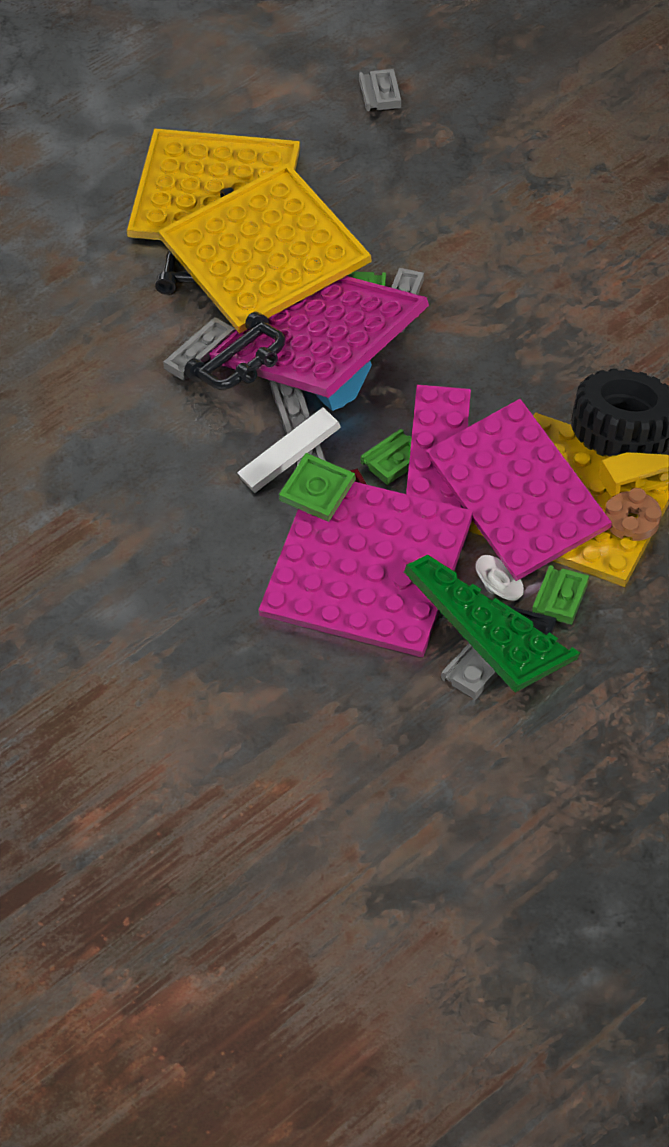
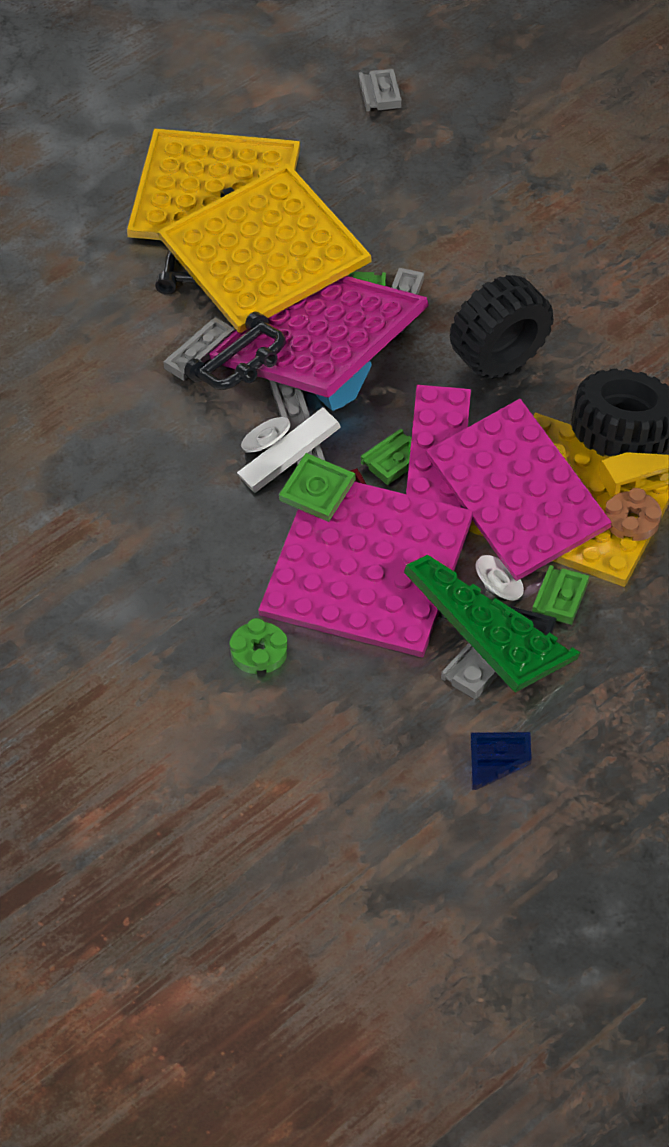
none -> bright green plate [229,618,288,674]
none -> white dish [241,417,291,453]
none -> black tyre [450,275,554,378]
none -> clear blue wing [470,732,532,790]

